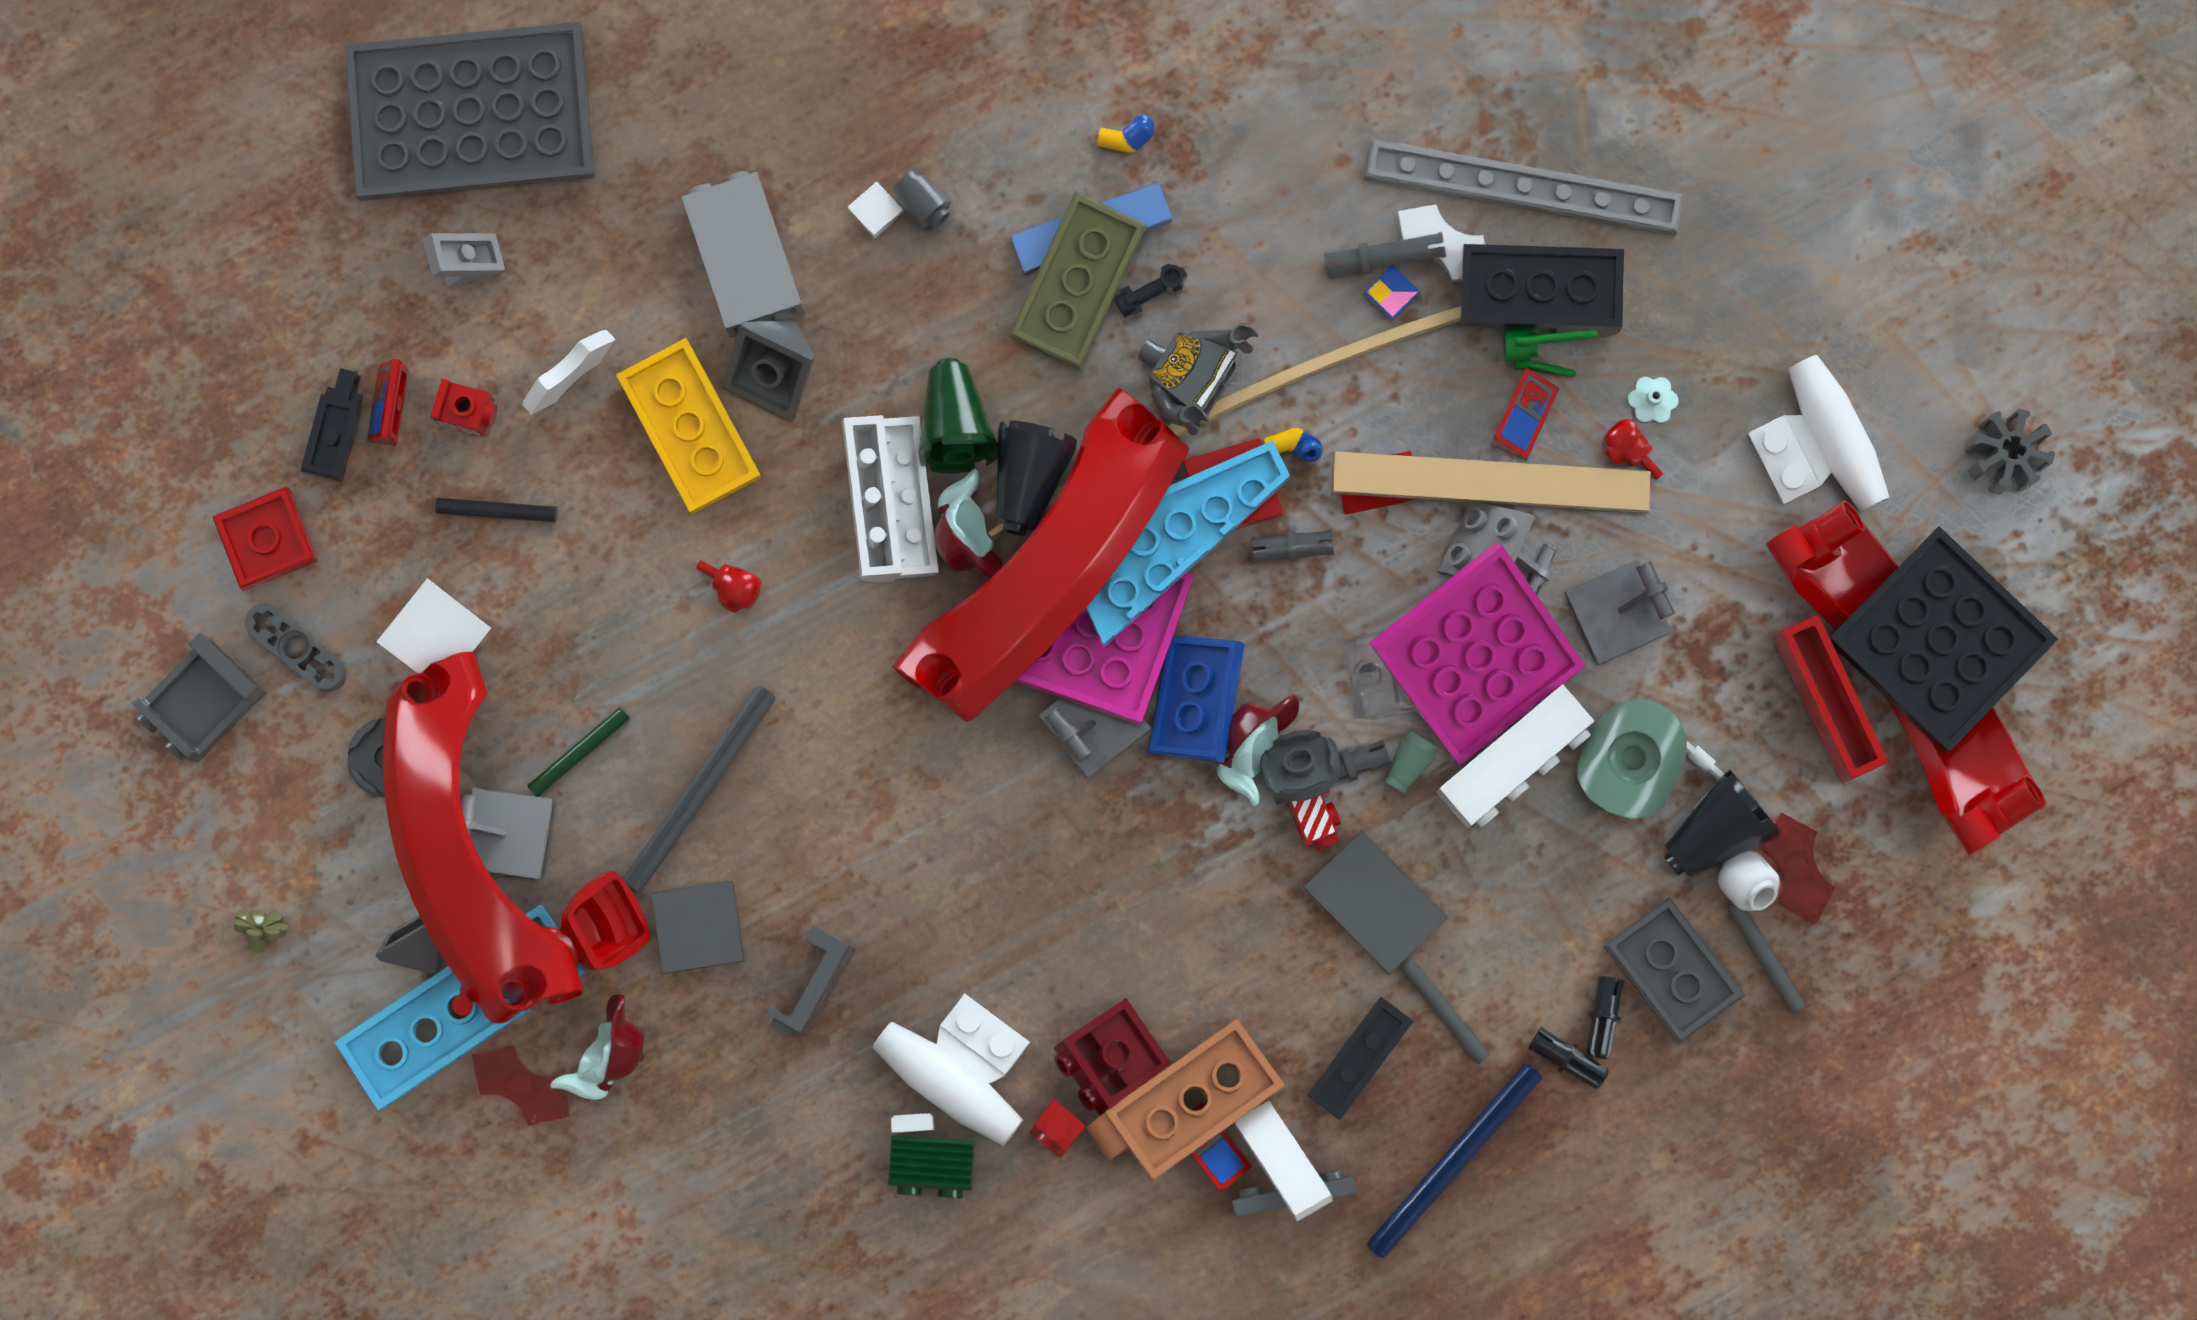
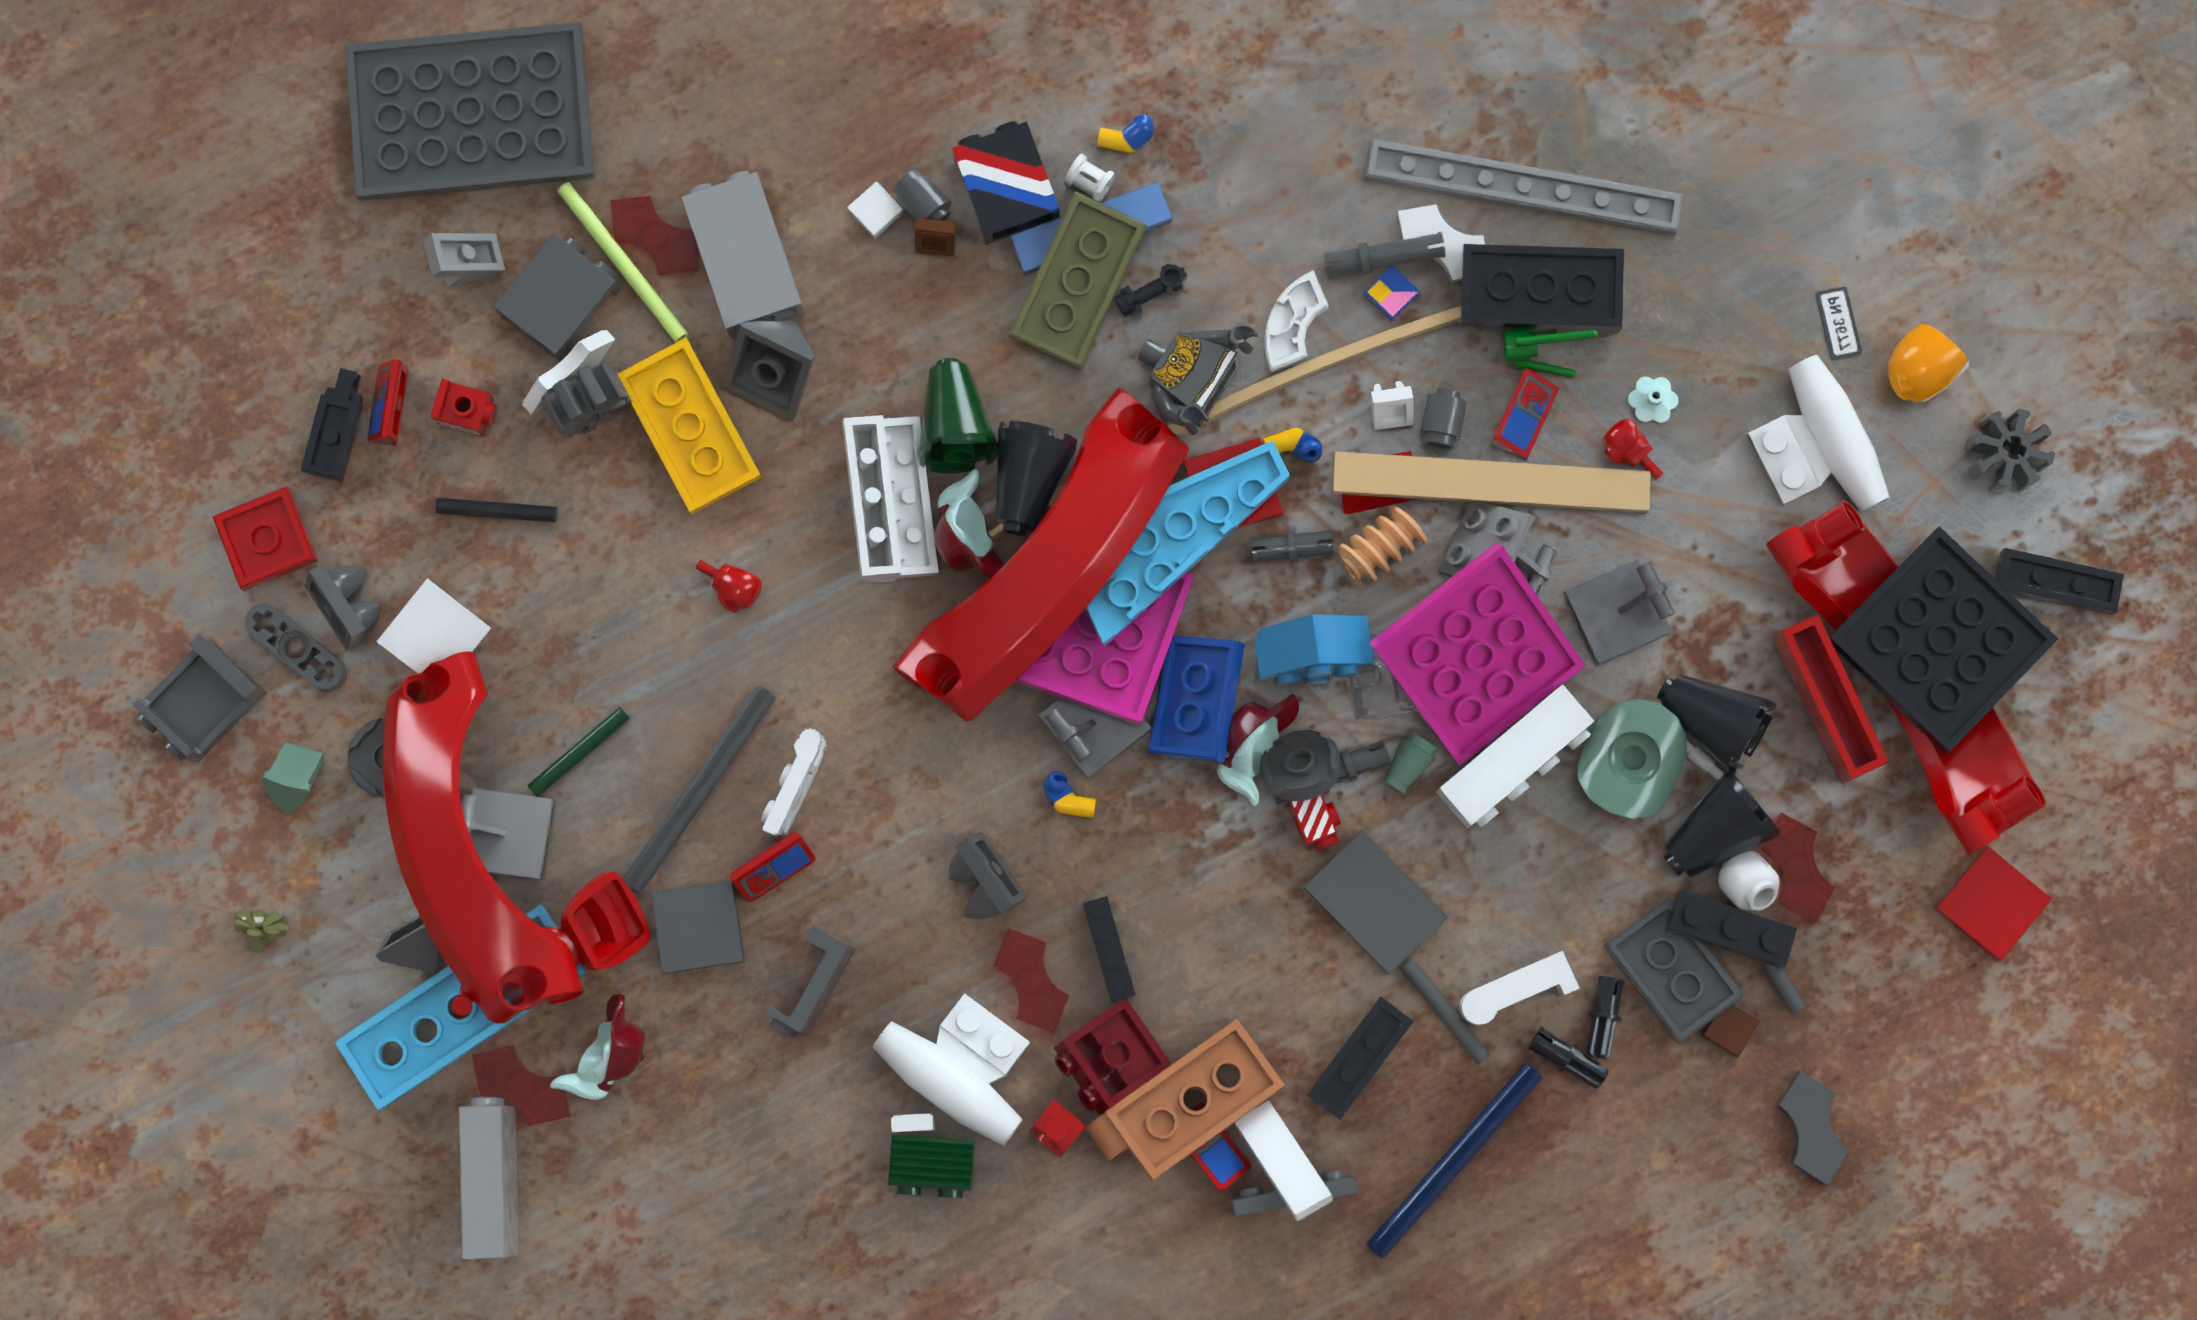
none -> sand green tile [262,742,324,814]
none -> dark grey tile [304,564,381,651]
none -> light grey brick [459,1097,519,1259]
none -> dark grey panel [494,233,621,362]
none -> dark grey gear [541,362,632,438]
none -> yellowish green piece [557,182,688,343]
none -> clear red tile [610,196,698,275]
none -> slope [729,832,816,903]
none -> white hinge [761,728,827,841]
none -> reddish brown tile [914,218,956,257]
none -> dark grey tile [948,832,1027,919]
none -> panel [952,121,1060,245]
none -> clear red tile [993,928,1069,1034]
none -> arm [1043,771,1096,818]
none -> white bush [1064,154,1116,202]
none -> black piece [1083,896,1136,1003]
none -> dark azure hinge [1255,614,1374,685]
none -> white tile [1264,270,1329,374]
none -> light nougat piece [1337,506,1428,590]
none -> white tile [1371,381,1414,431]
none -> dark grey brick [1421,388,1467,450]
none -> white leg [1459,951,1580,1026]
none -> black cone [1657,674,1777,774]
none -> black plate [1666,890,1797,968]
none -> reddish brown tile [1702,1005,1760,1057]
none -> dark grey tile [1777,1071,1849,1186]
none -> clear sticker [1816,286,1862,360]
none -> light orange piece [1888,323,1969,403]
none -> red tile [1934,846,2052,962]
none -> black plate [1996,548,2124,615]

